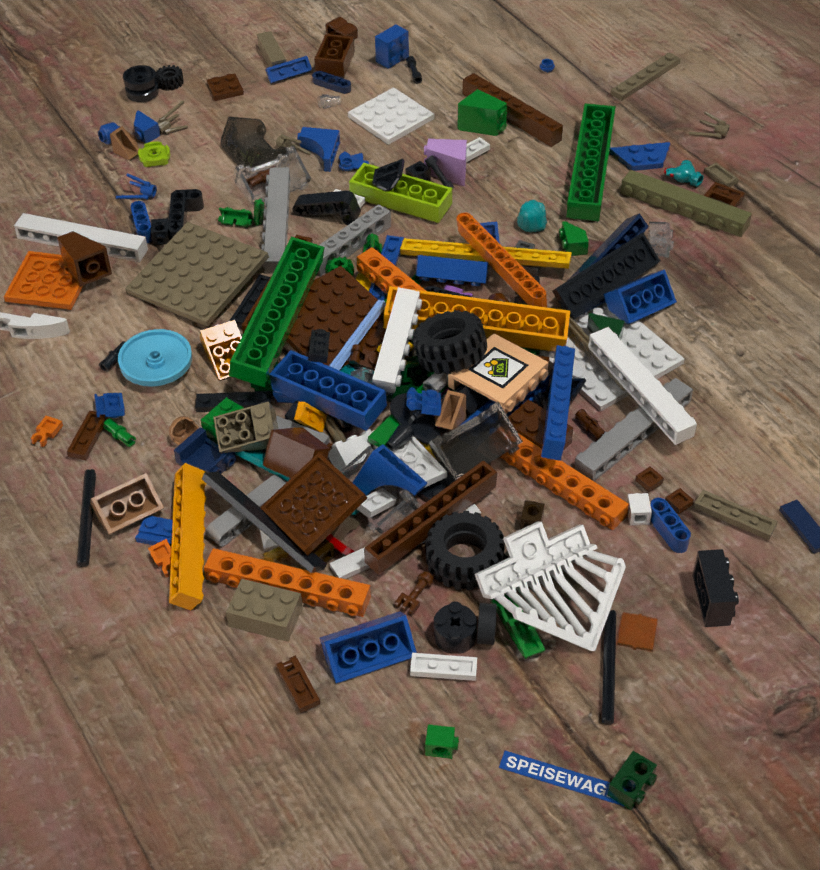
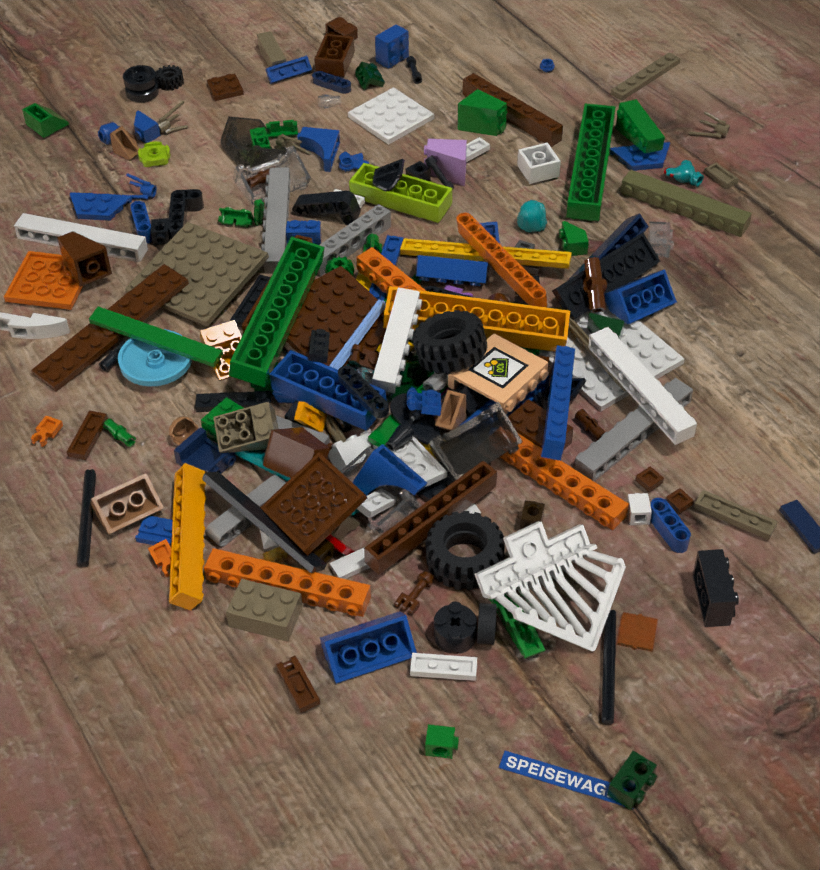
blue plate [94,393,125,418] -> none
reddish brown plate [704,182,745,207] -> none
none -> green slope [22,103,69,138]
none -> reddish brown plate [31,264,189,392]
none -> blue wing [70,192,132,221]
none -> green tile [89,306,223,367]
none -> green slope [249,127,271,154]
none -> green hinge [266,120,298,138]
none -> blue brick [286,220,322,245]
none -> black beam [338,365,389,418]
none -> dark green bracket [355,61,385,90]
none -> white brick [517,143,561,184]
none -> reddish brown piece [583,257,607,313]
none -> green wedge [615,99,665,154]

